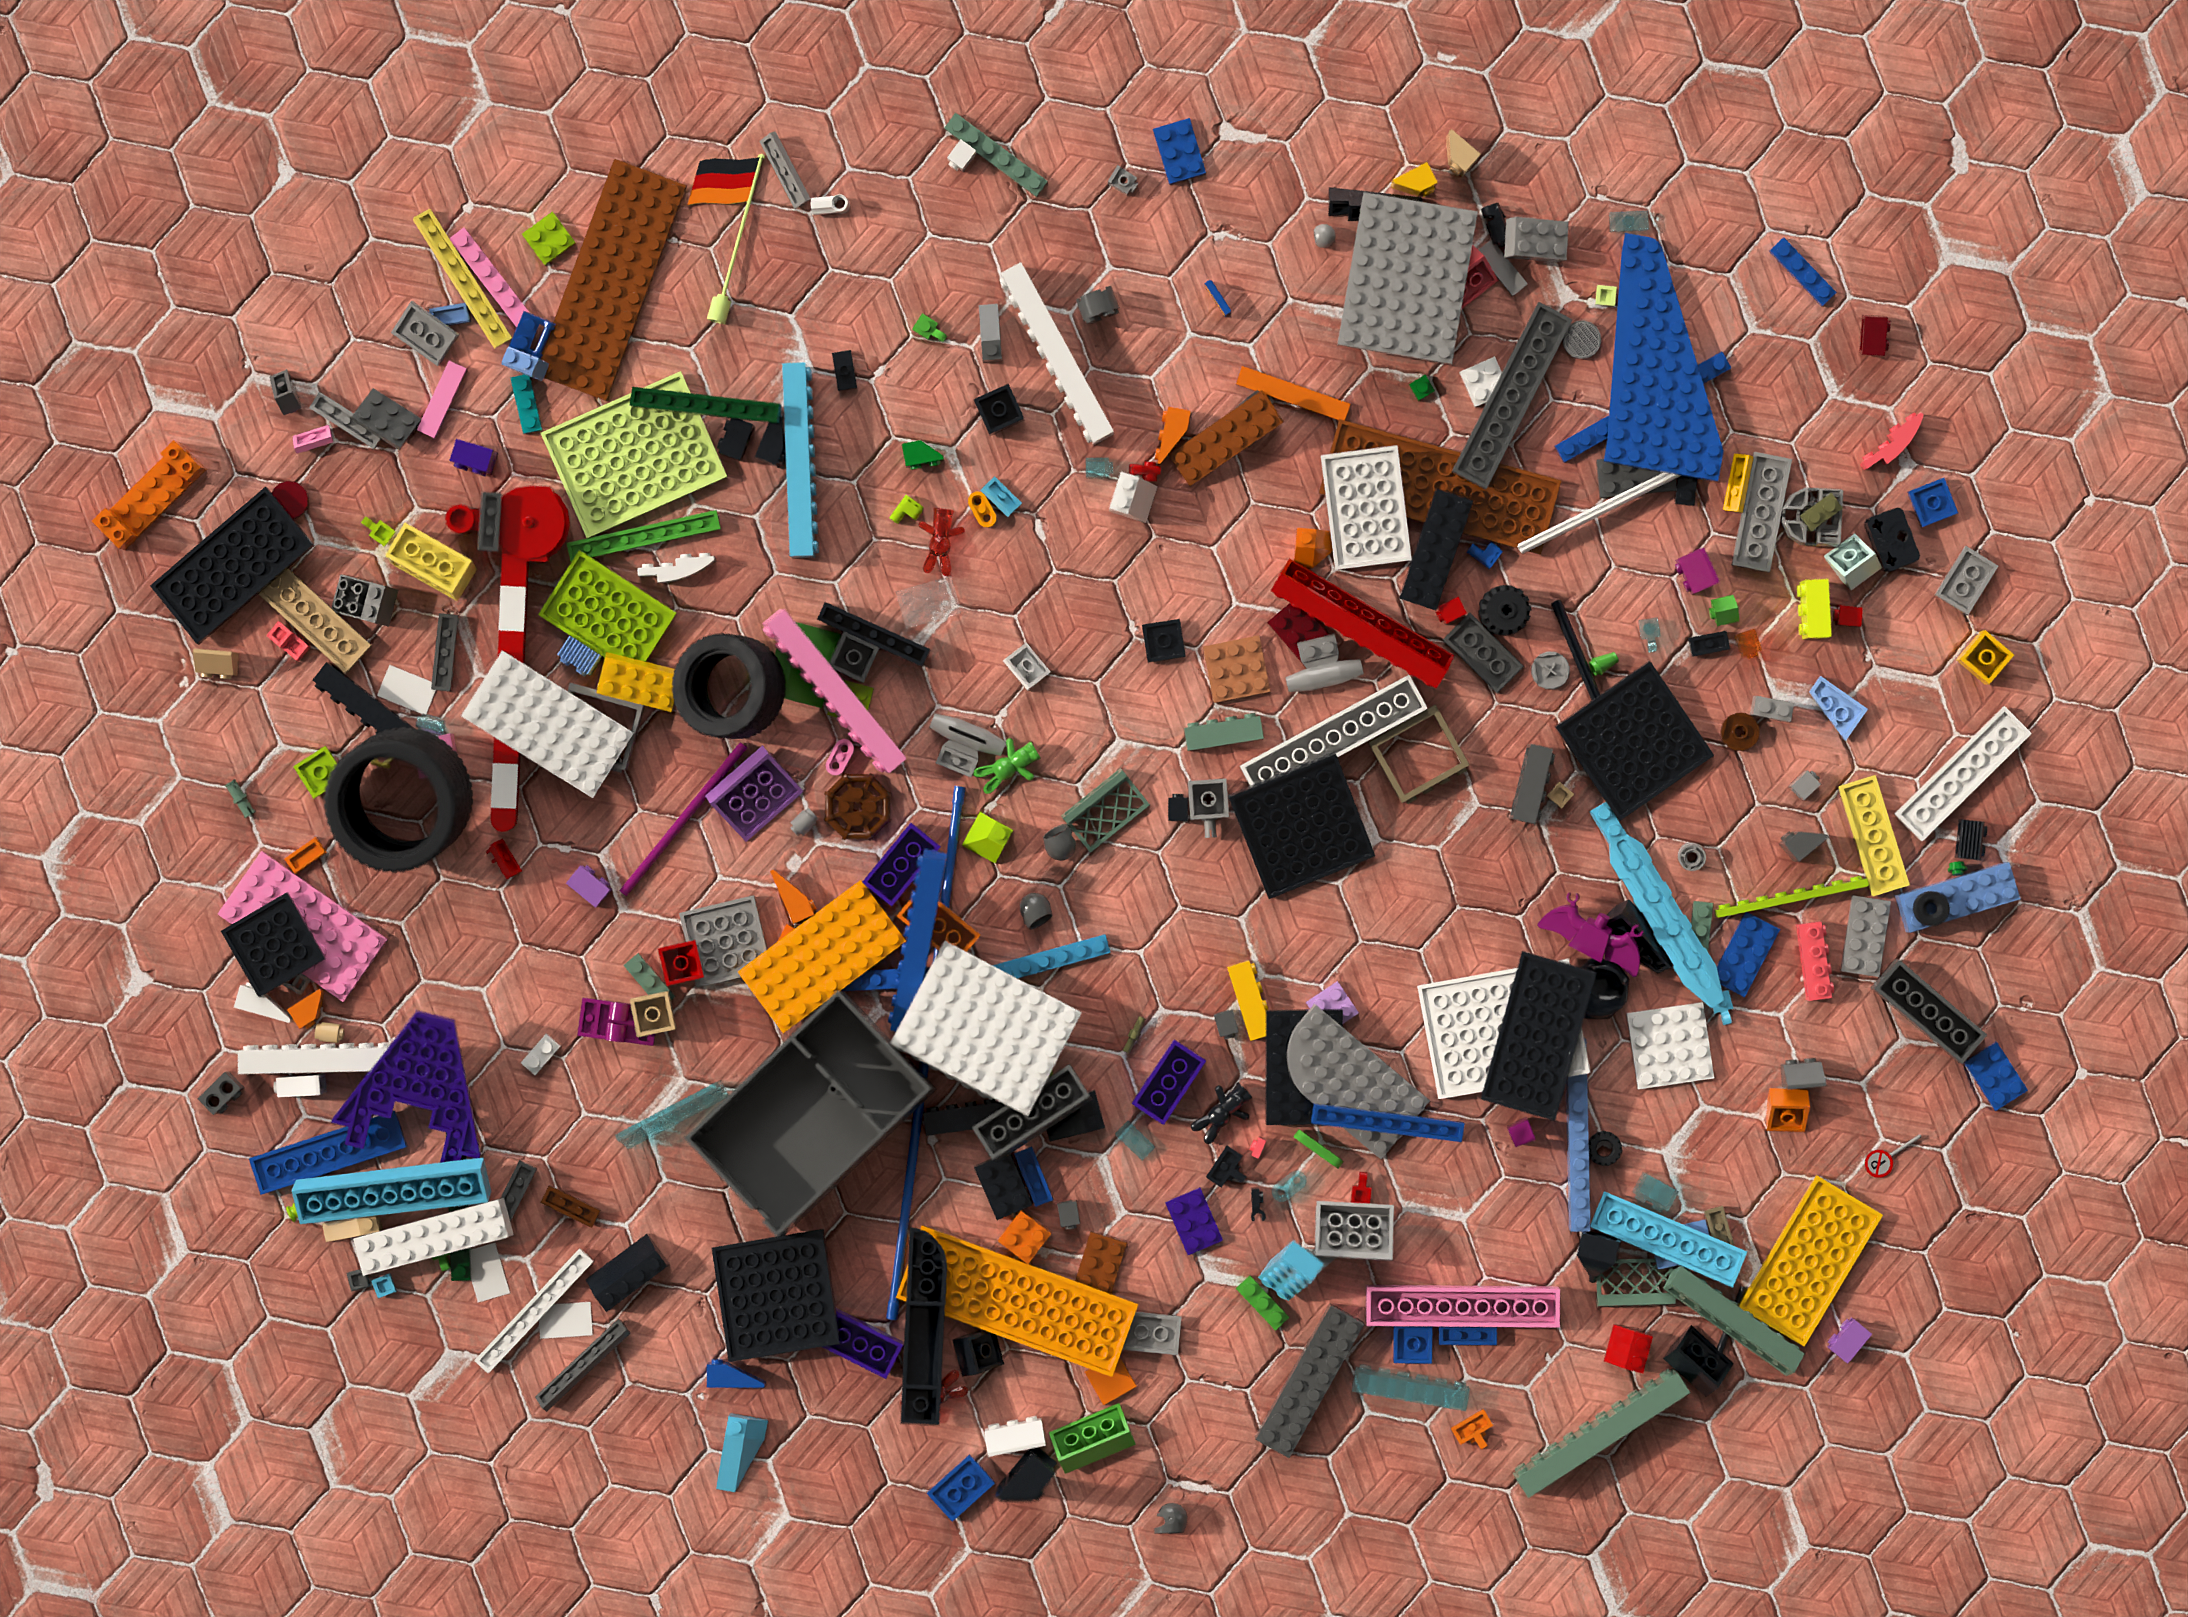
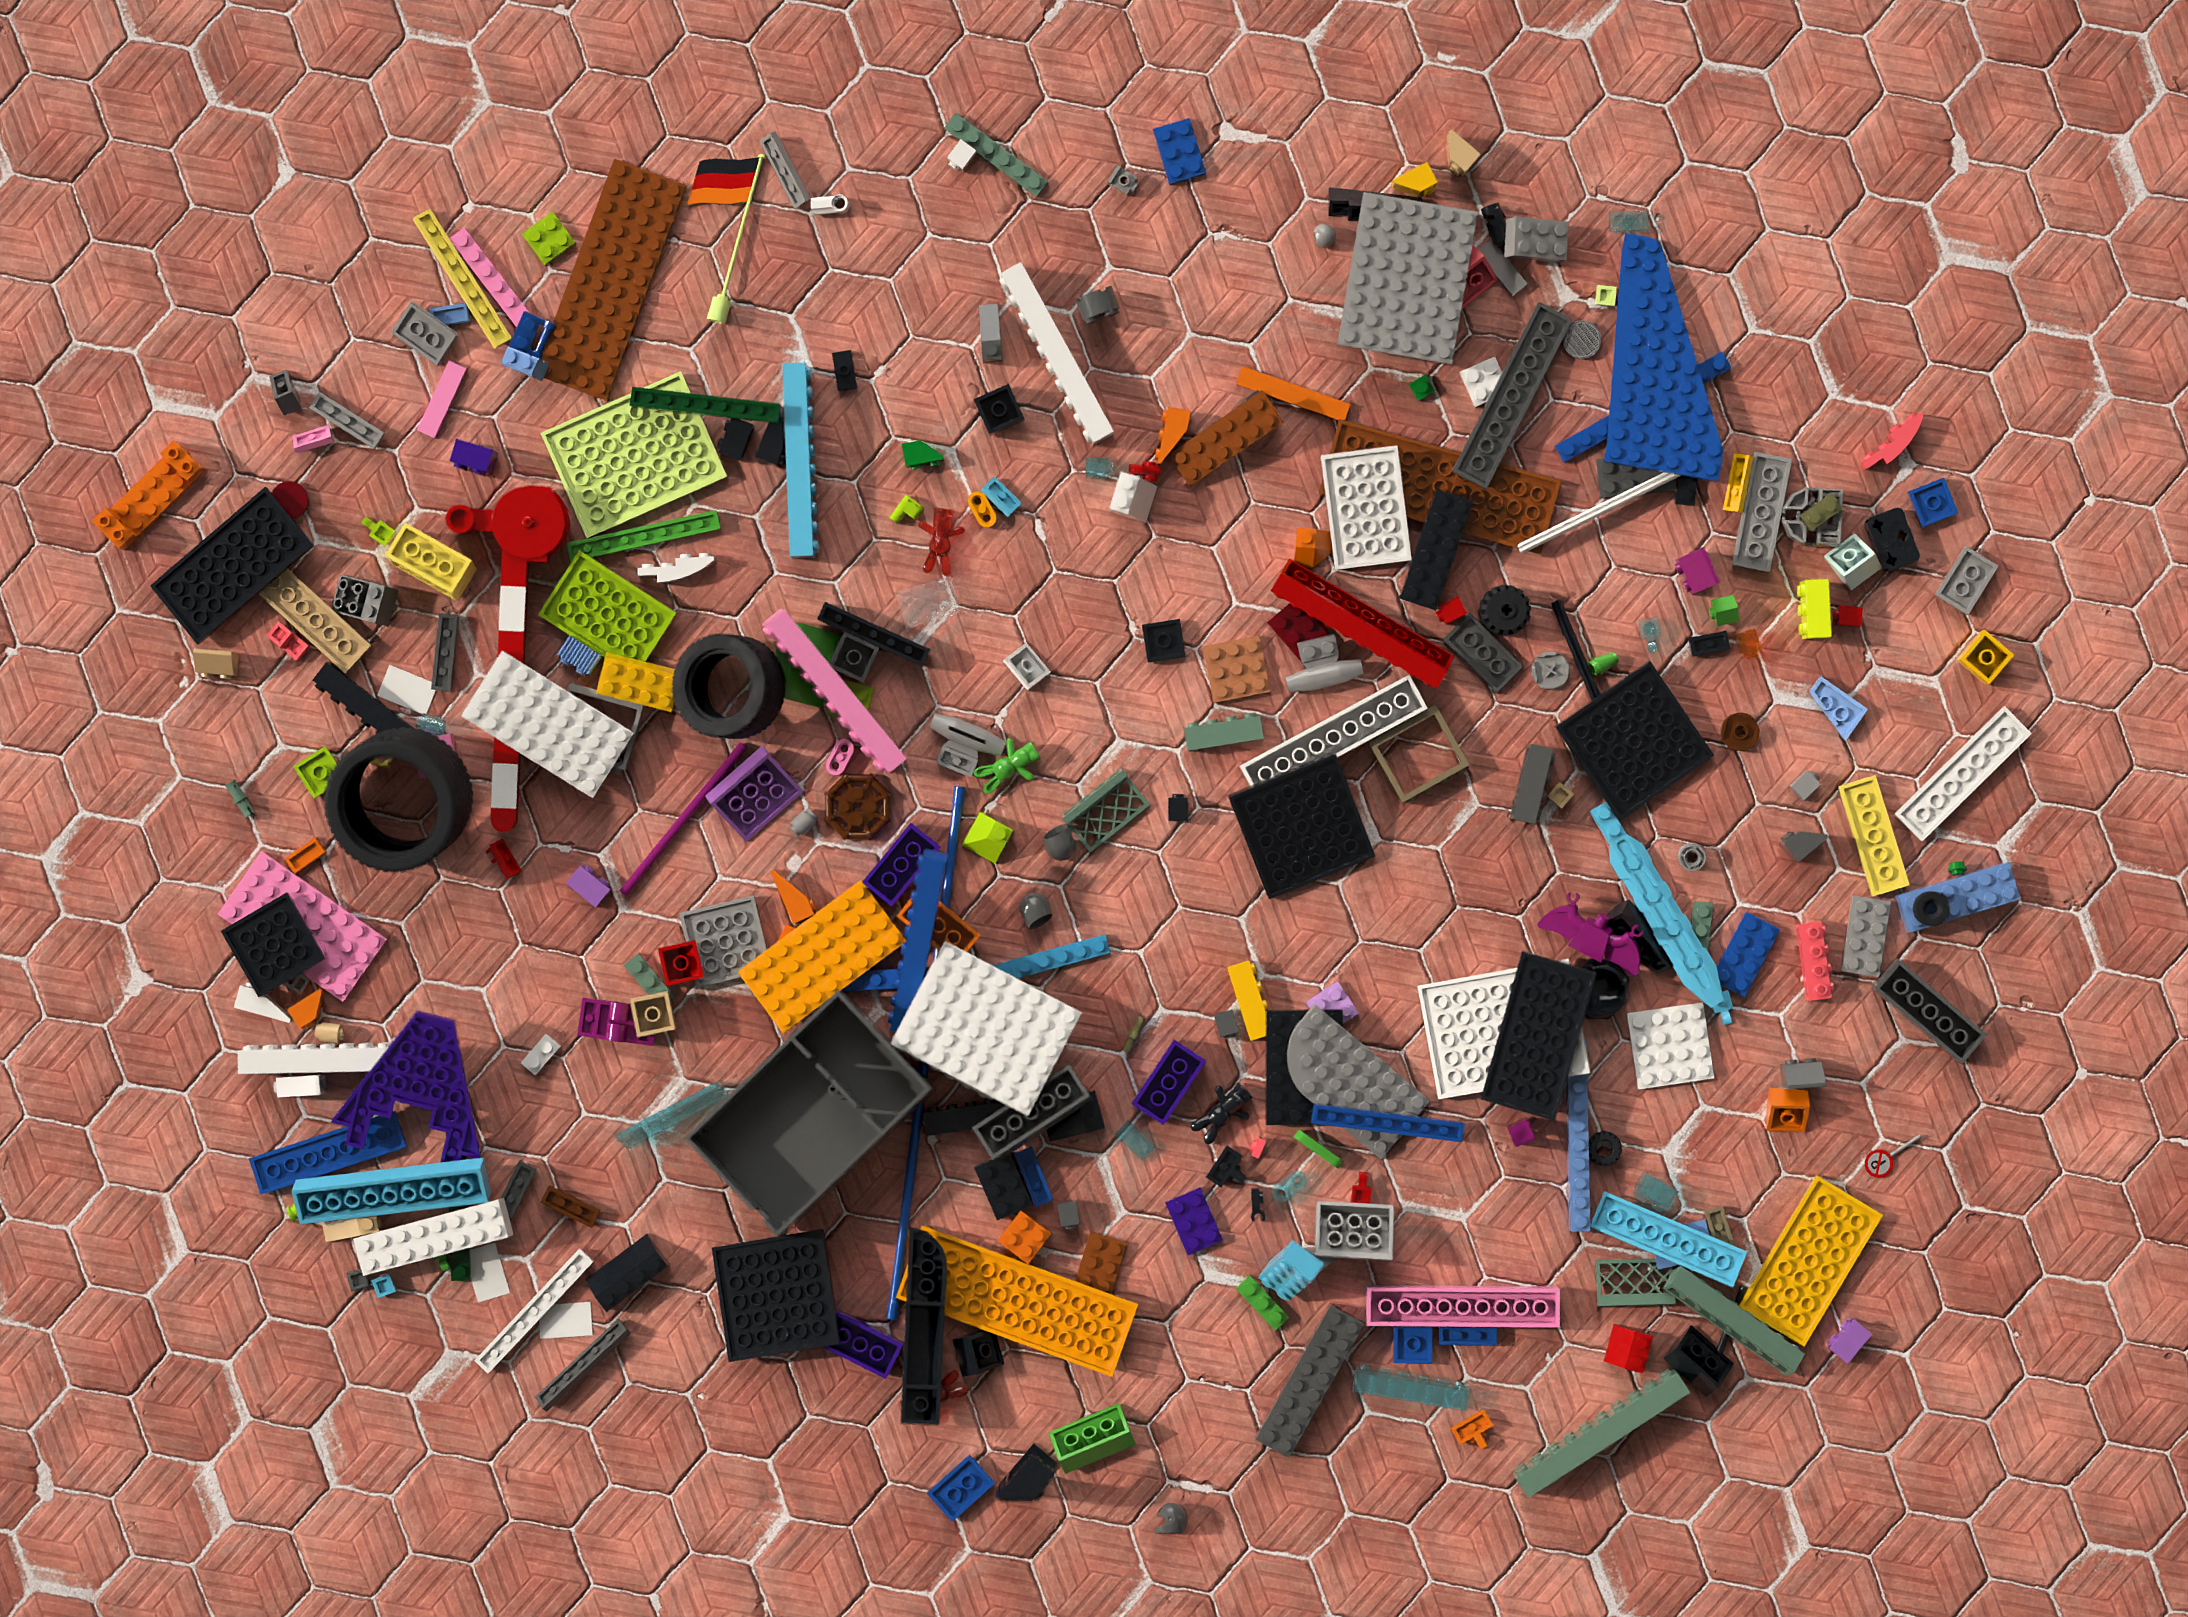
dark grey brick [197,1071,244,1115] -> none
dark grey plate [351,388,421,450] -> none
dark grey plate [477,492,502,551] -> none
teal plate [510,374,543,434] -> none
blue slope [707,1359,766,1388] -> none
medium azure wedge [716,1413,768,1492] -> none
bright green plate [912,313,947,342] -> none
white slope [985,1416,1046,1457] -> none
orange tile [1084,1357,1137,1405] -> none
light grey plate [1122,1312,1182,1355] -> none
light grey brick [1188,779,1229,838] -> none
blue tile [1204,280,1231,317] -> none
blue piece [1466,541,1503,569] -> none
black piece [1577,1231,1622,1283] -> none
lime plate [1714,875,1869,918] -> none
light grey brick [1750,696,1794,723] -> none
blue plate [1769,237,1837,307] -> none
dark red brick [1859,315,1891,356] -> none
black brick [1955,819,1987,860] -> none
blue plate [1964,1041,2028,1111] -> none

